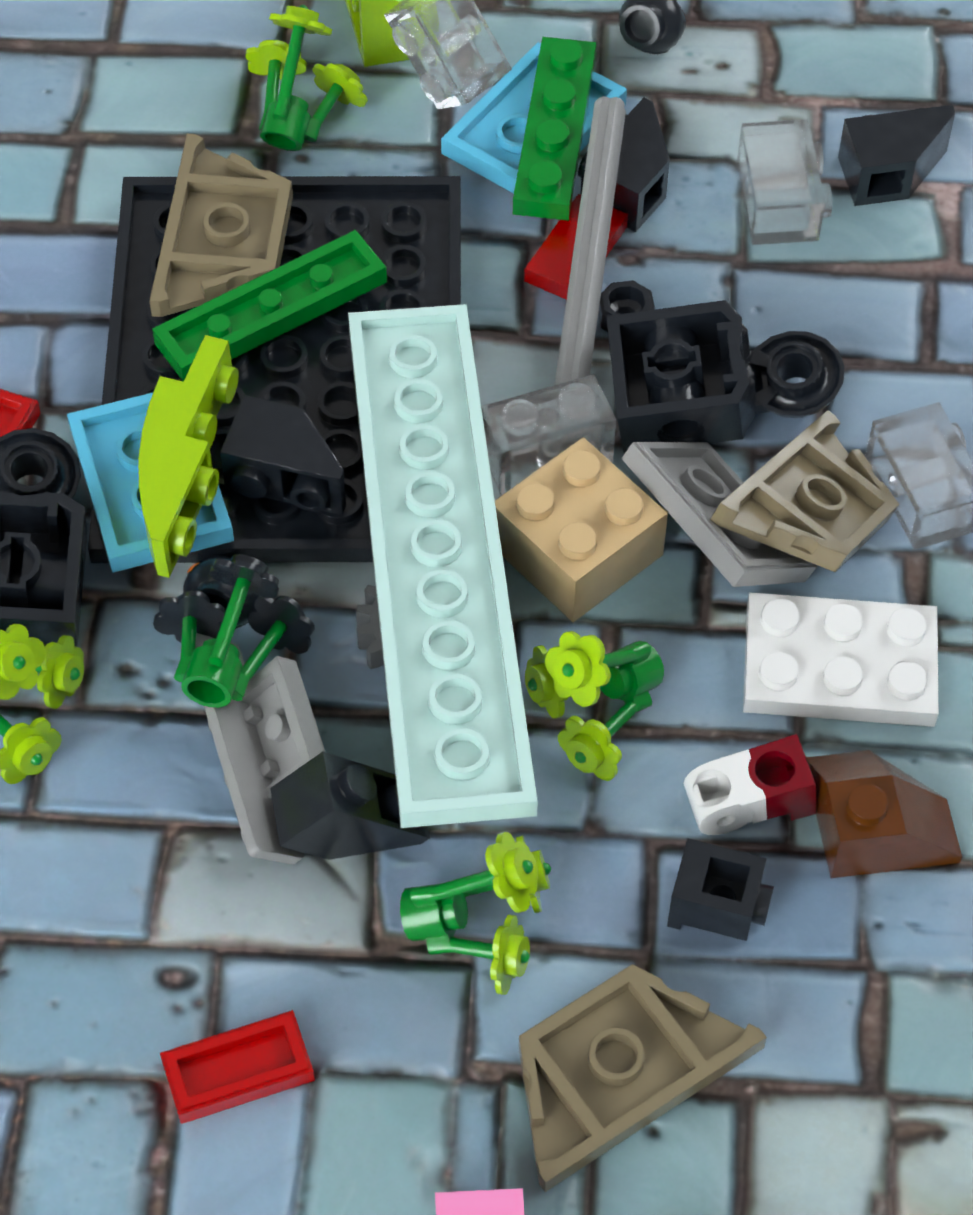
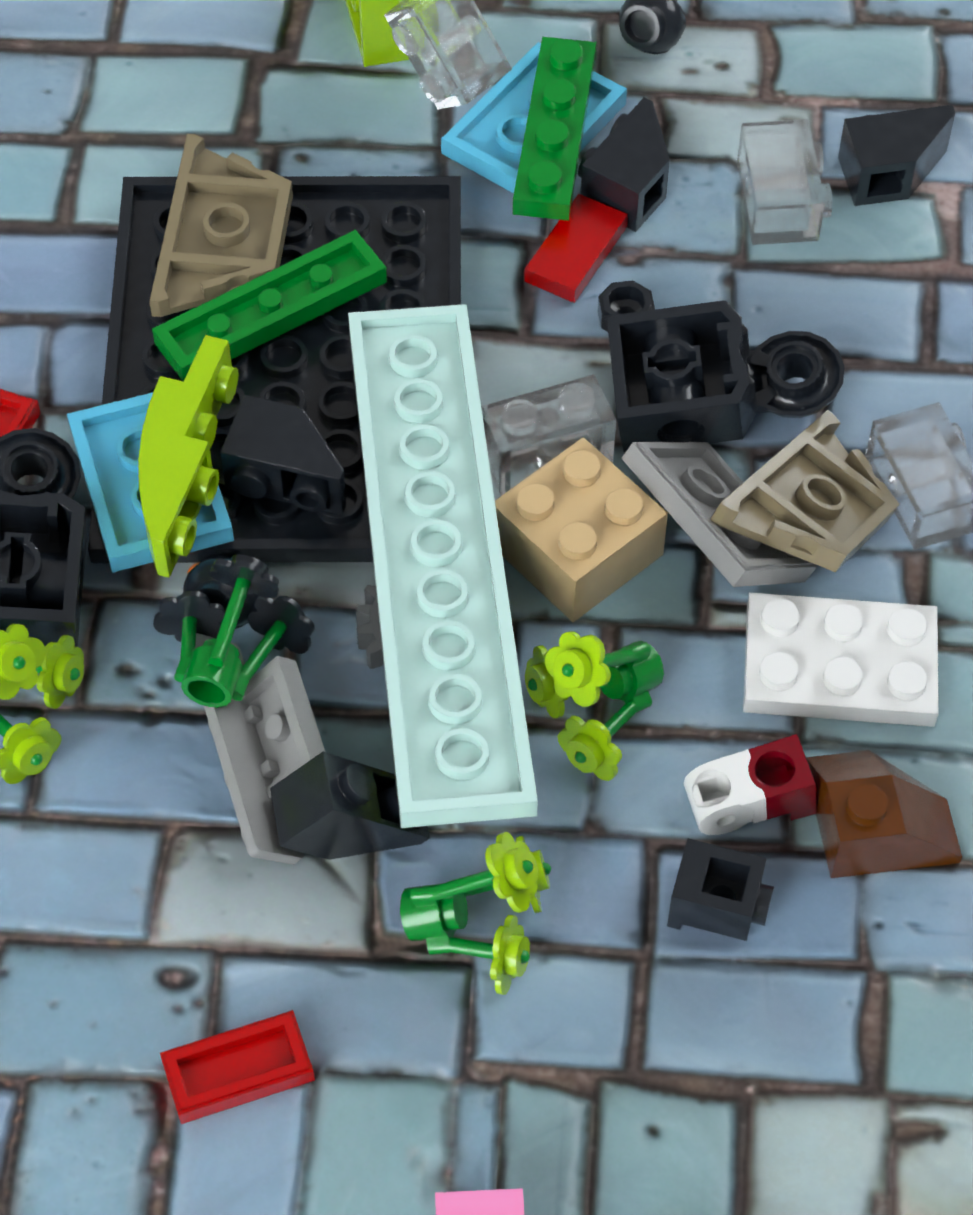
plant [245,5,368,151] -> none
dark tan wing [519,964,767,1192] -> none
light grey axle [553,96,626,411] -> none

